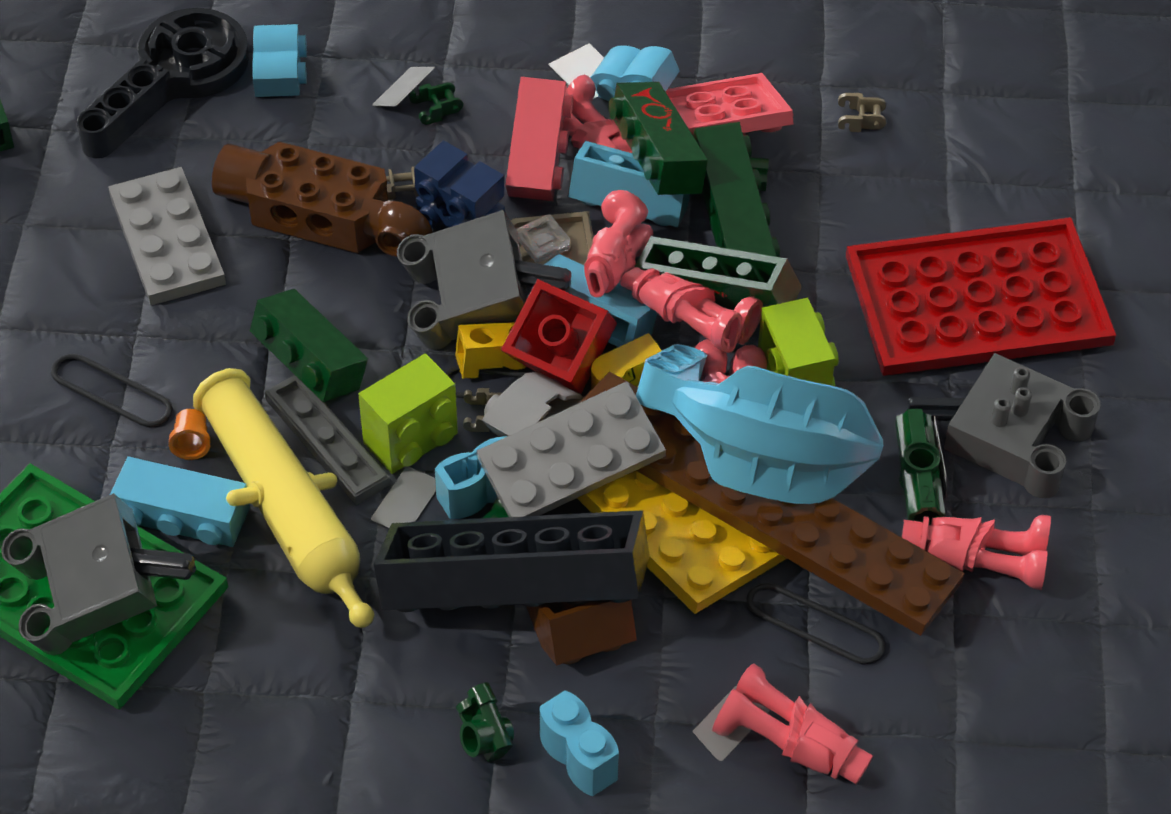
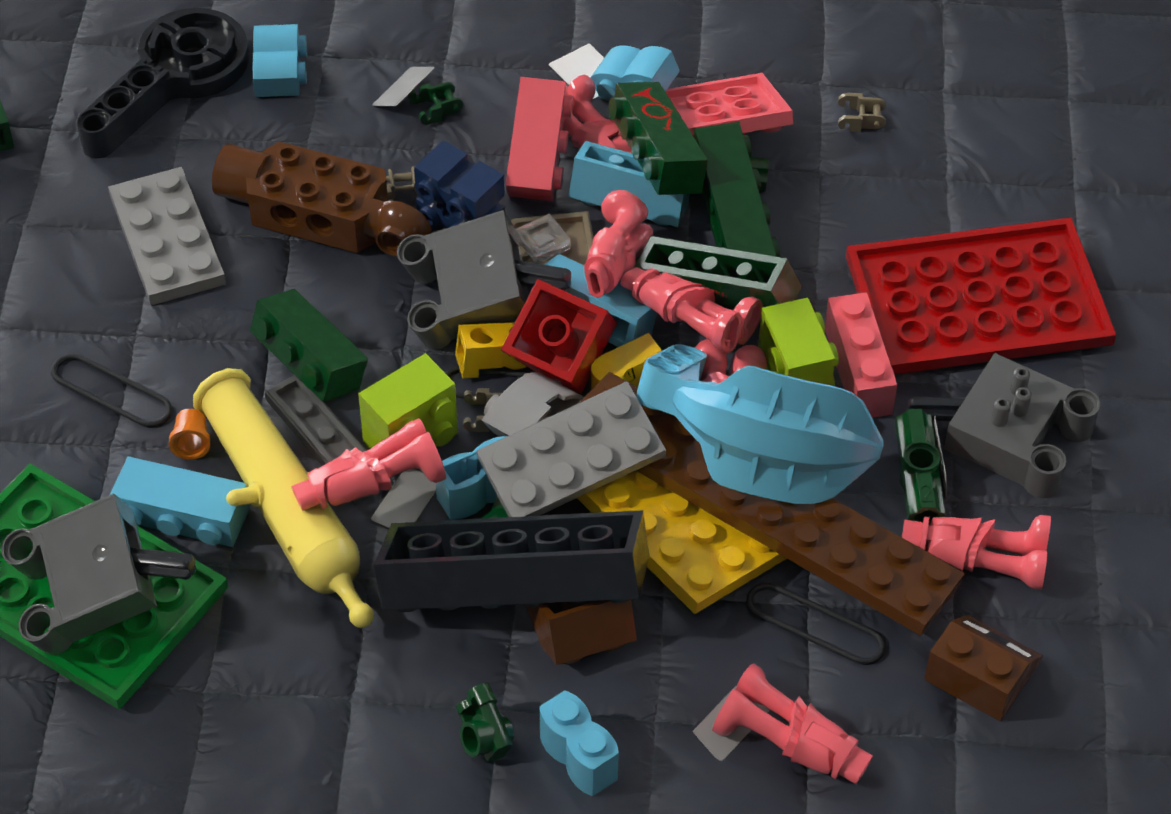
none -> coral piece [291,418,446,511]
none -> coral brick [825,292,897,418]
none -> reddish brown slope [924,615,1043,722]

